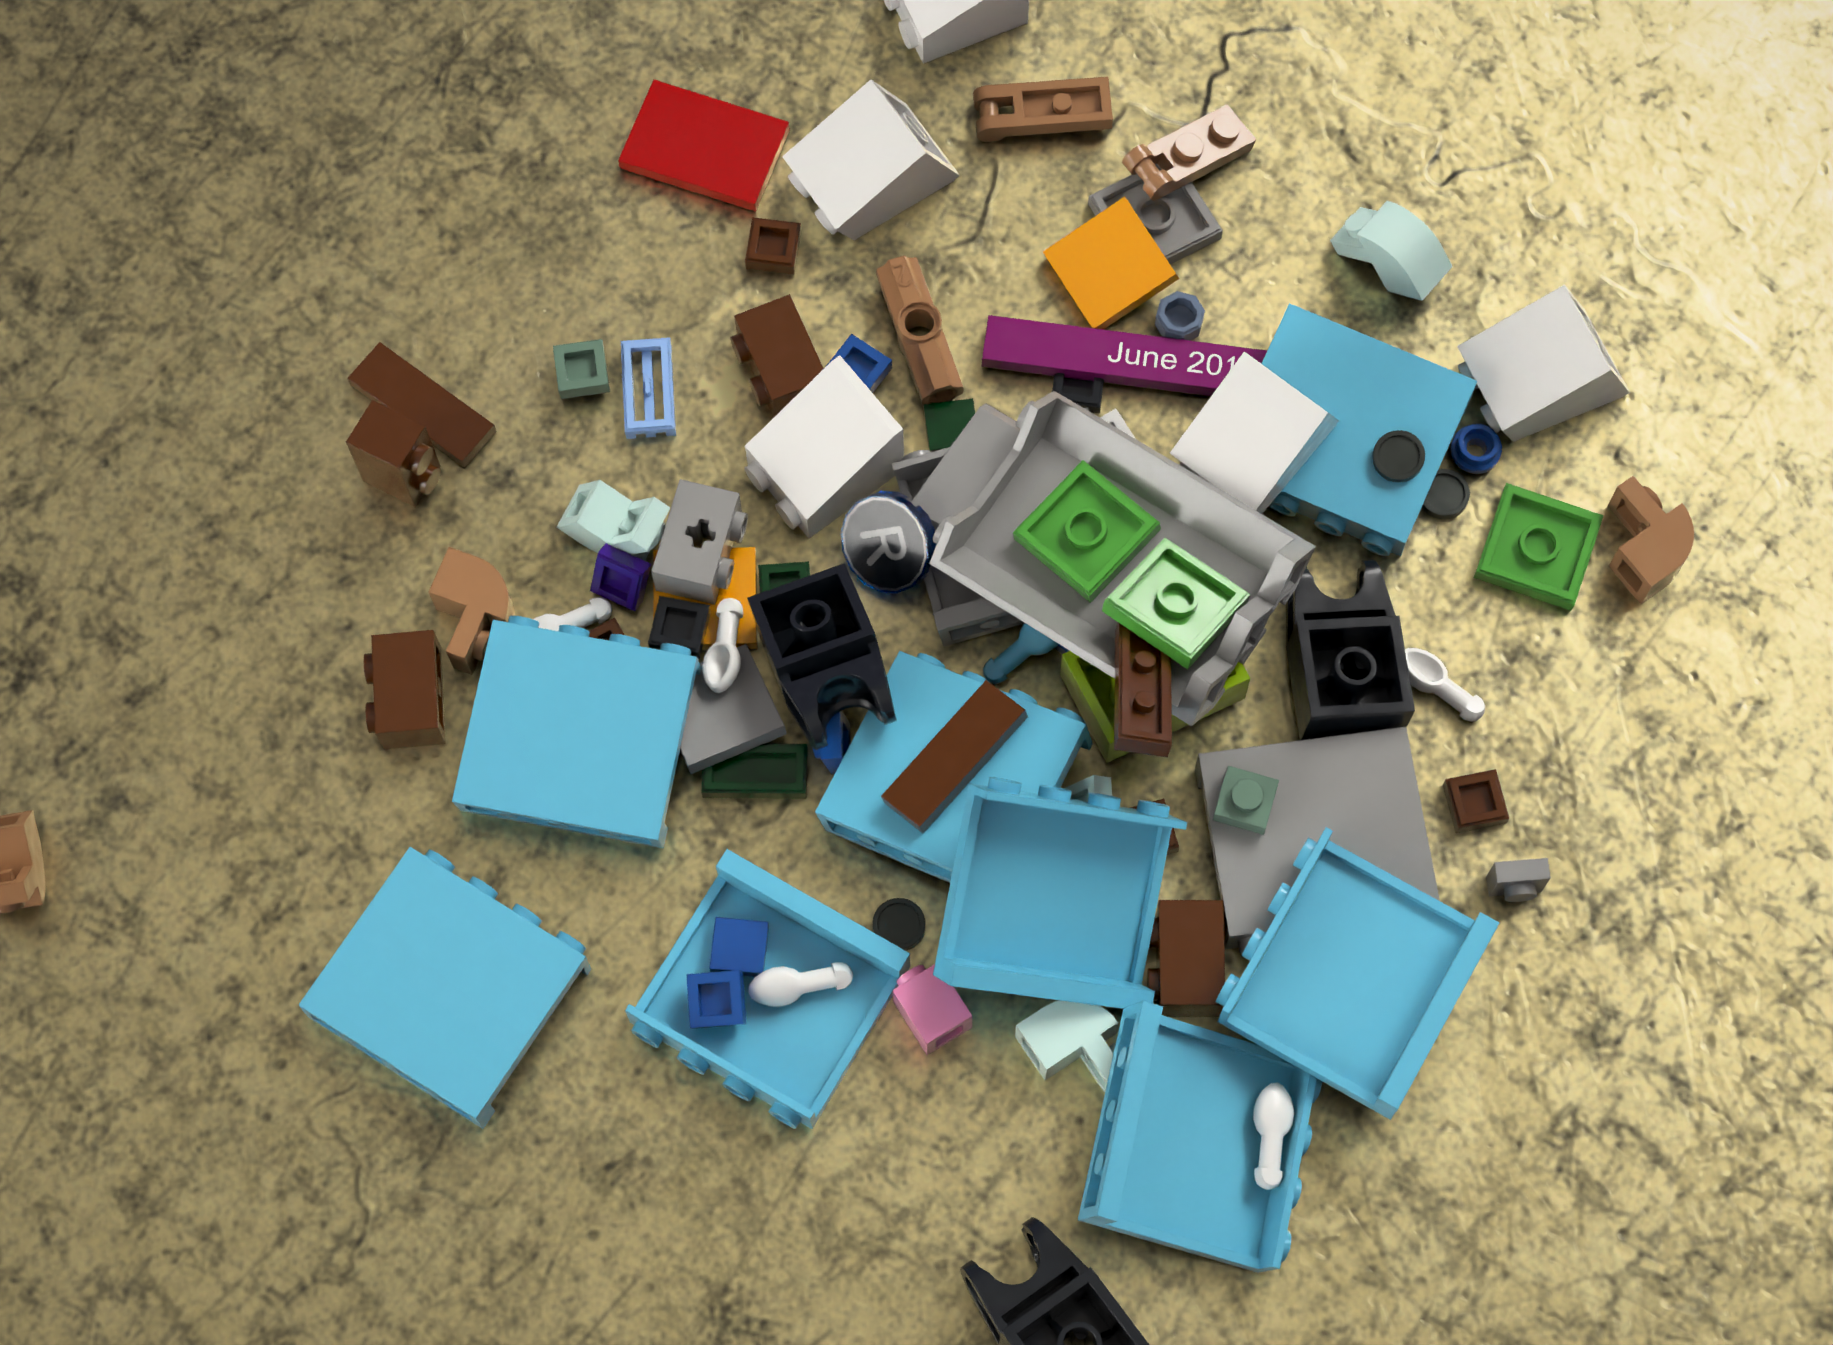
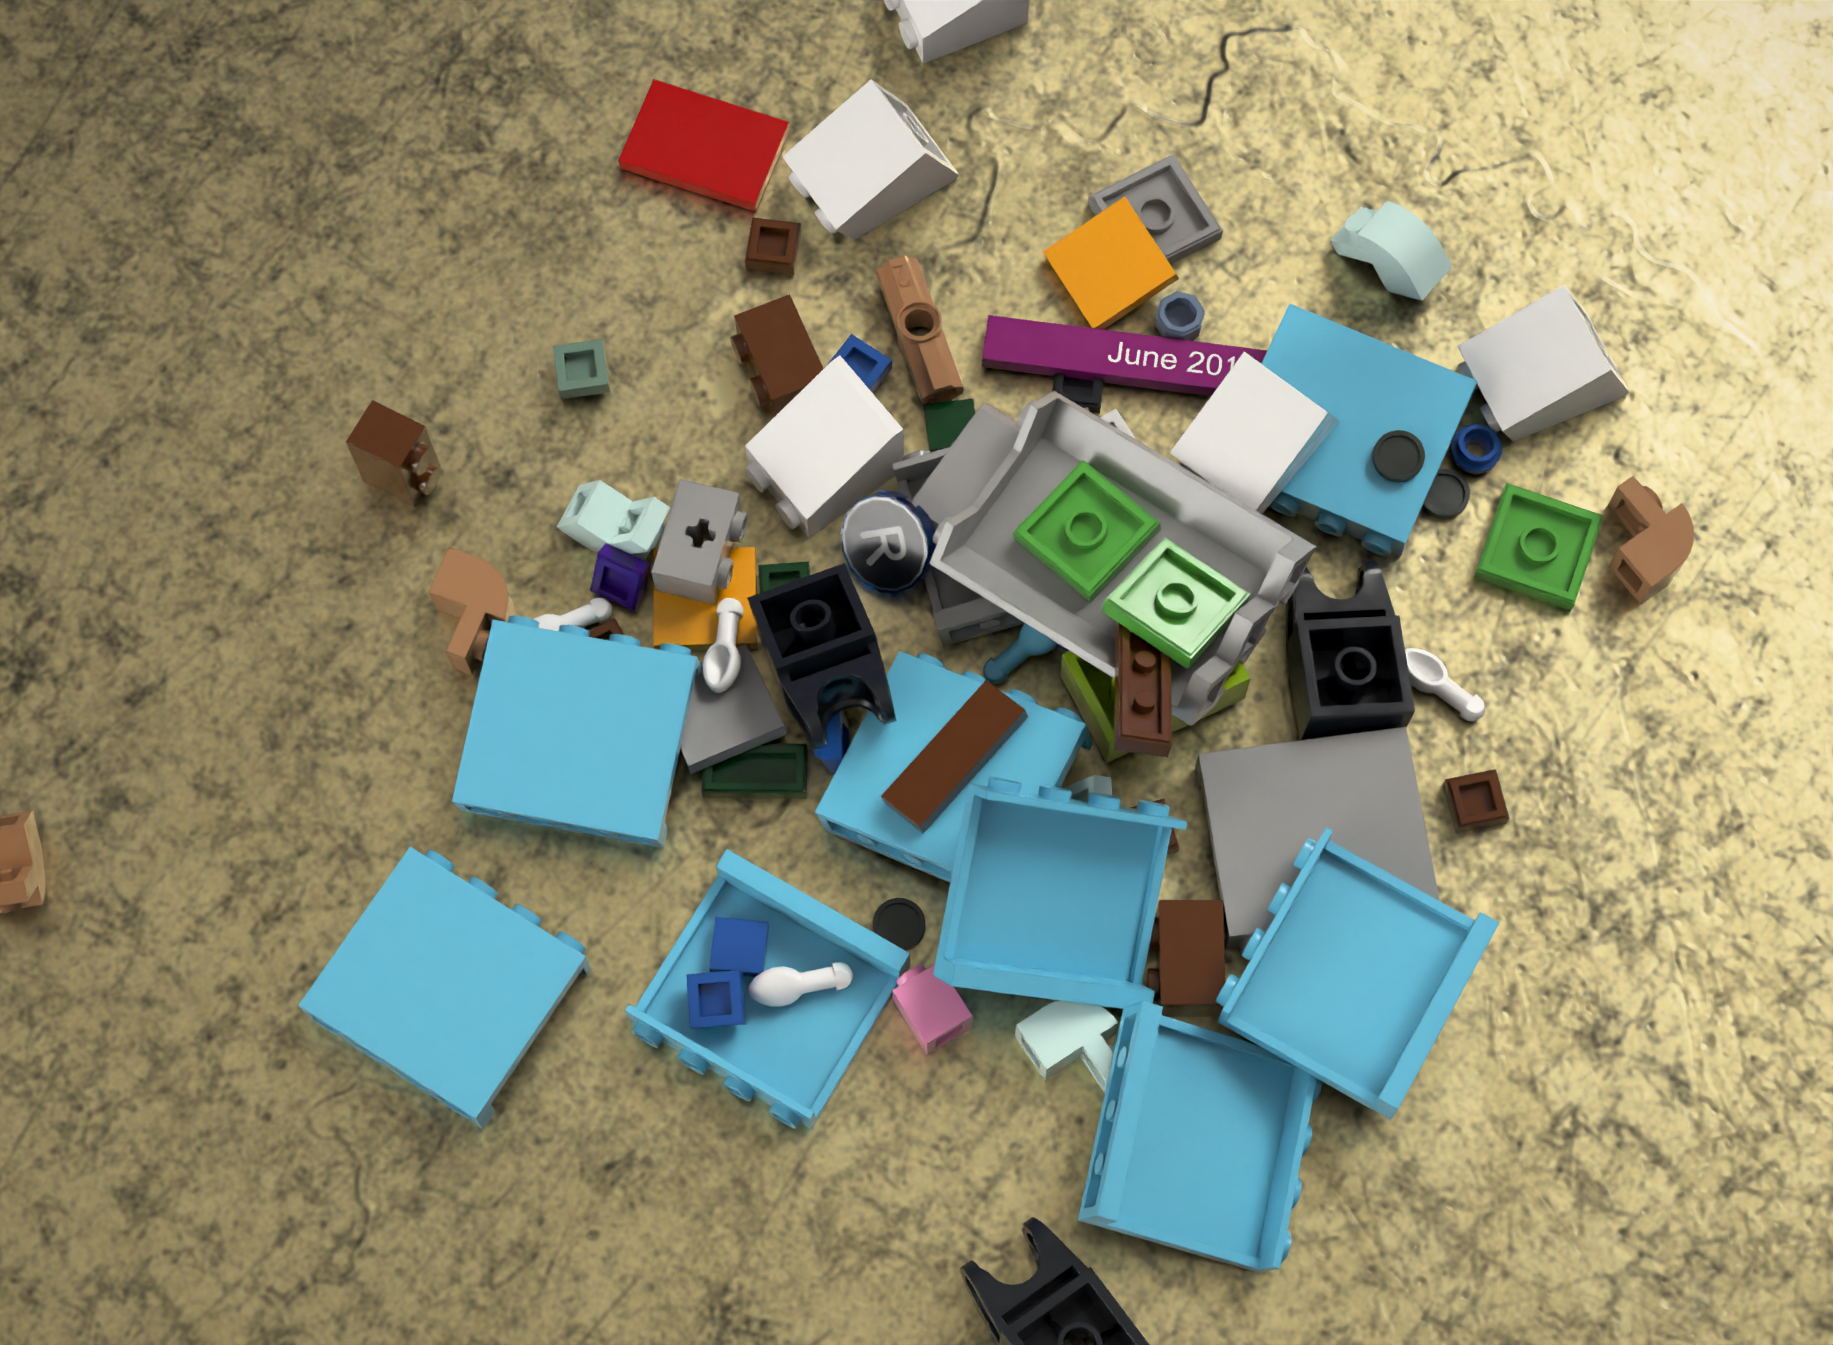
reddish brown tile [347,342,497,468] -> none
reddish brown brick [364,630,446,749] -> none
light blue tile [621,337,676,439] -> none
black tile [648,596,711,659] -> none
medium nougat plate [973,77,1113,142] -> none
plate [1122,104,1256,201] -> none
sand green plate [1213,766,1279,835] -> none
white piece [1253,1082,1294,1190] -> none
light grey plate [1486,858,1551,902] -> none

